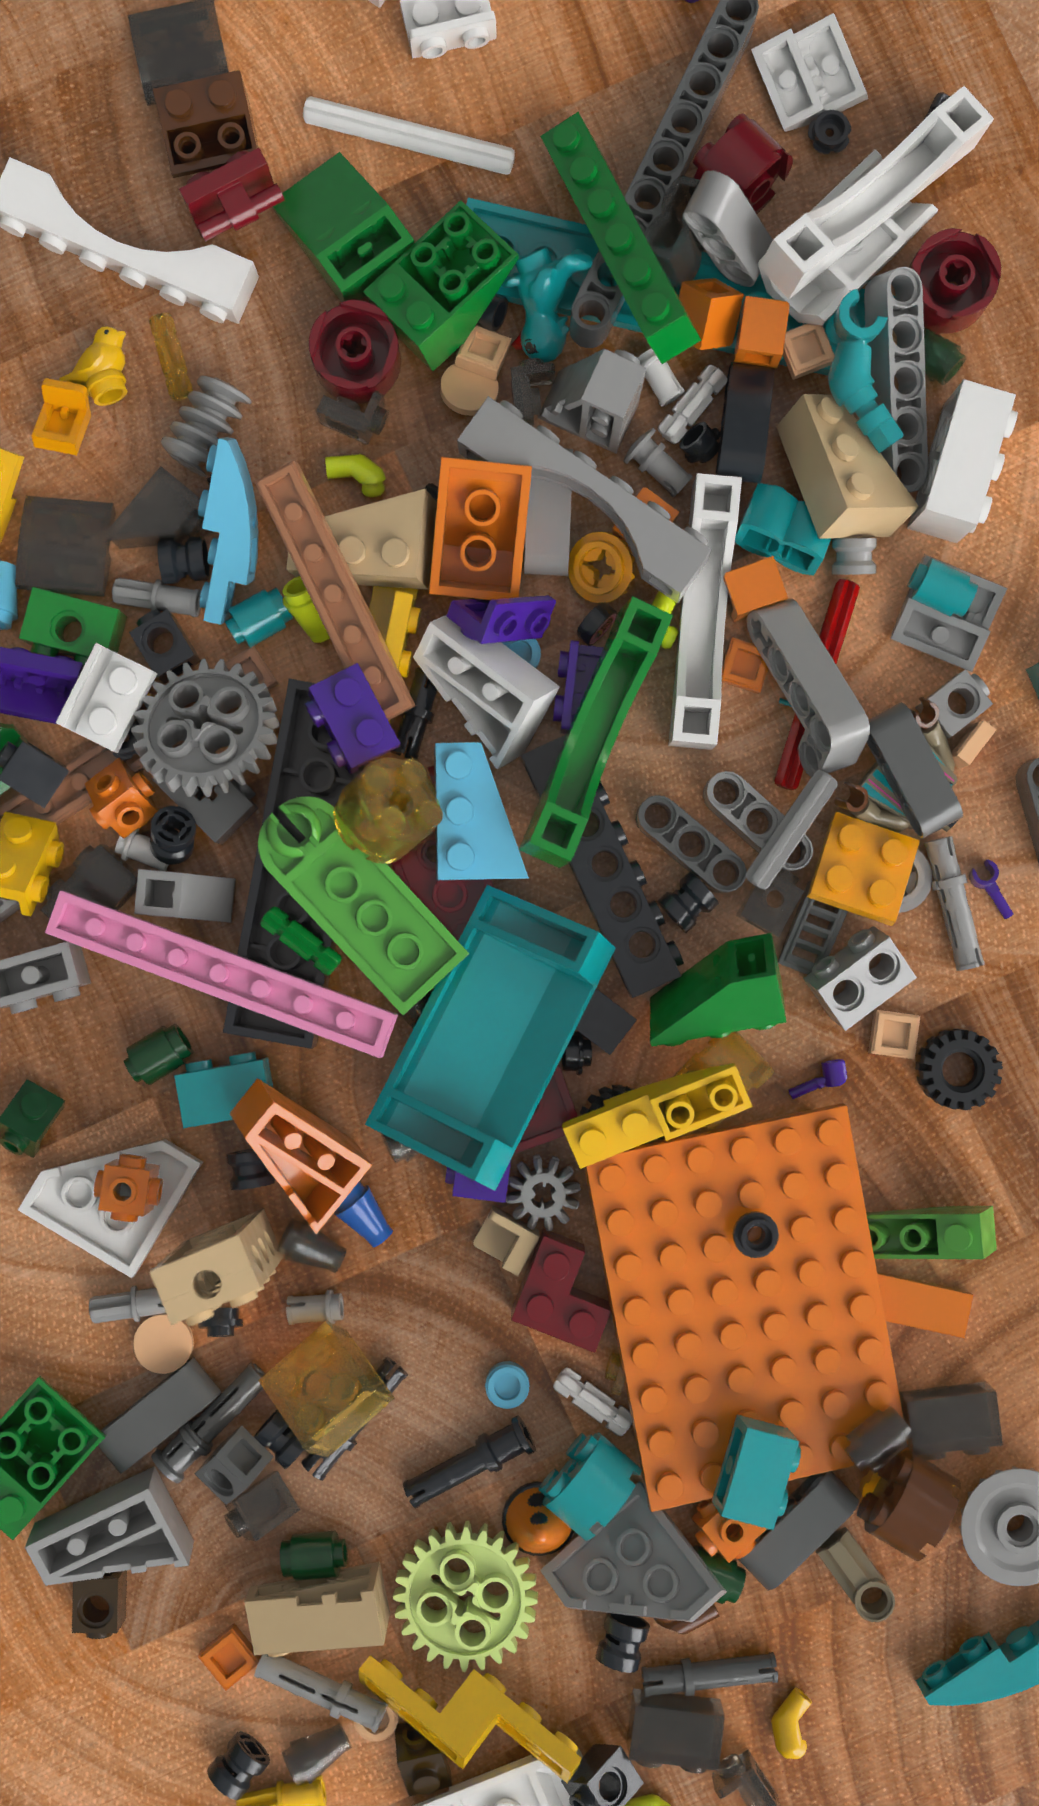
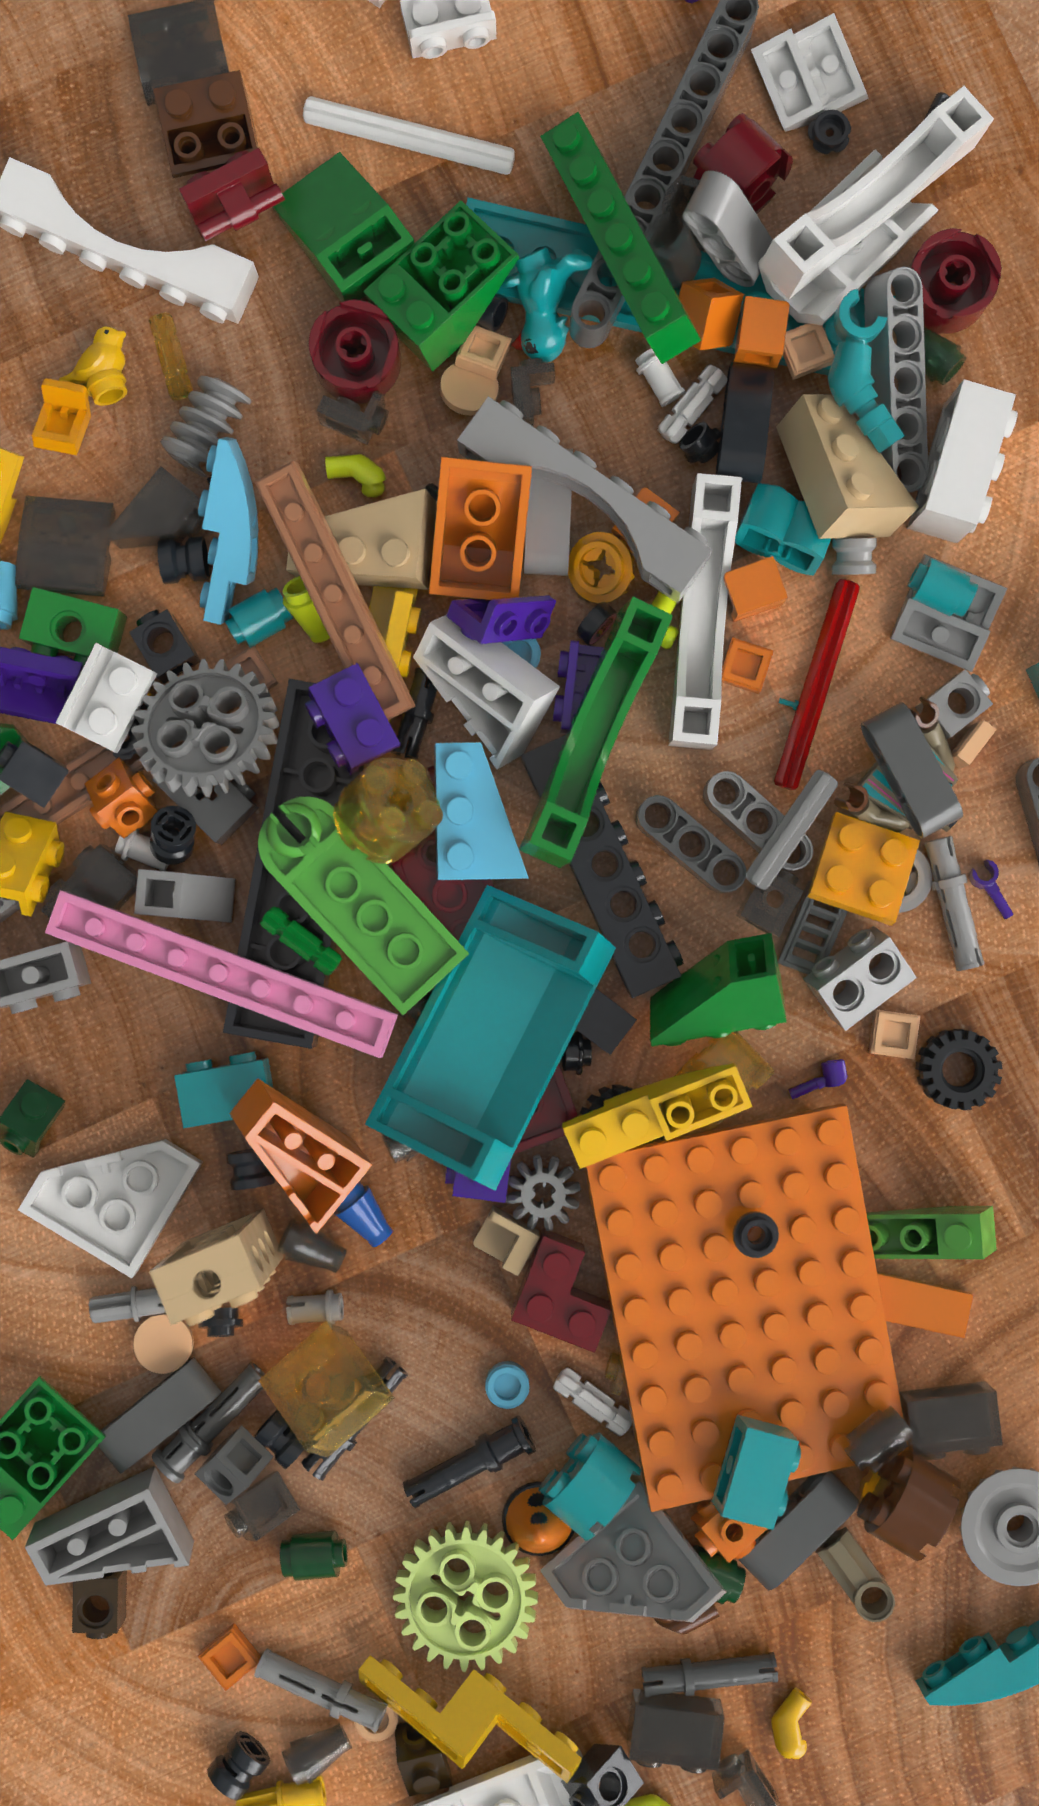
orange brick [94,1154,163,1222] -> none
light grey axle [112,578,201,617] -> none
dark green brick [124,1024,194,1085] -> none
tan wedge [244,1562,390,1657] -> none
light grey wedge [537,349,646,453] -> none
black wheel [595,1613,650,1673] -> none
light grey pin [624,428,693,498] -> none
black wheel [657,871,719,933] -> none
light grey beam [747,599,870,777] -> none

